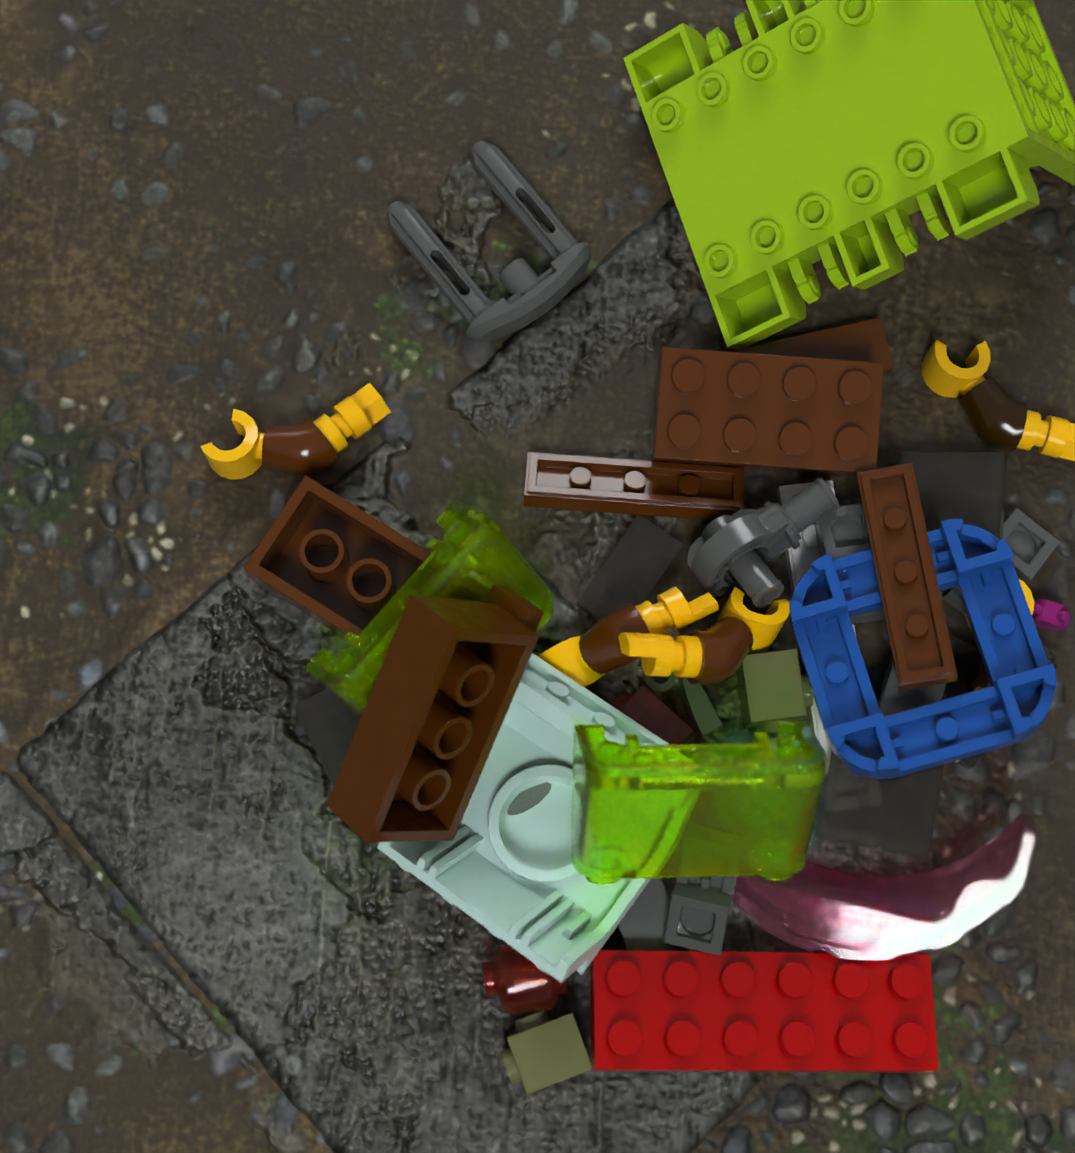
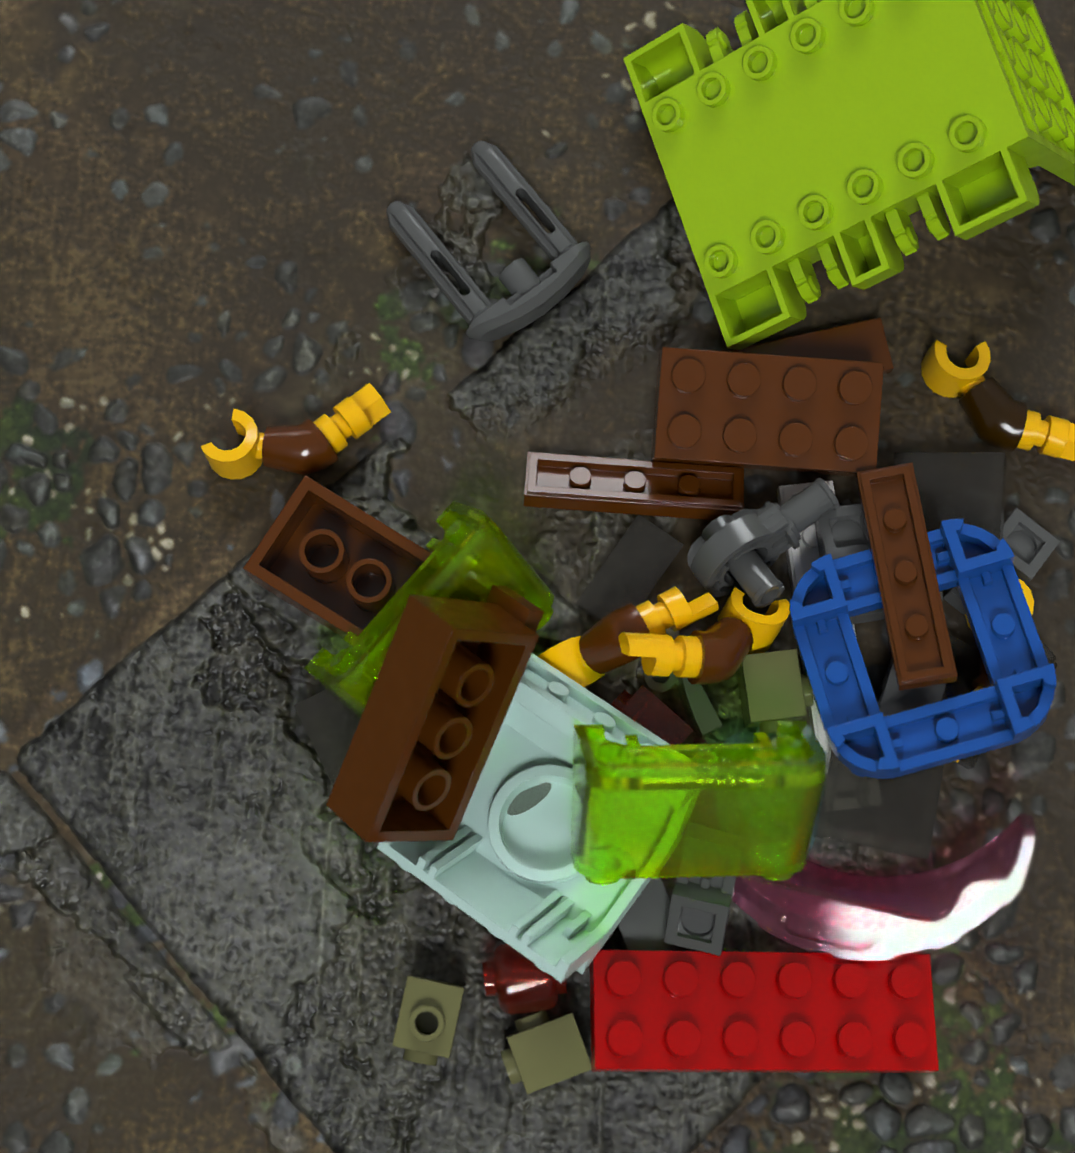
magenta piece [1032,599,1070,632] -> none
none -> olive brick [392,975,466,1066]

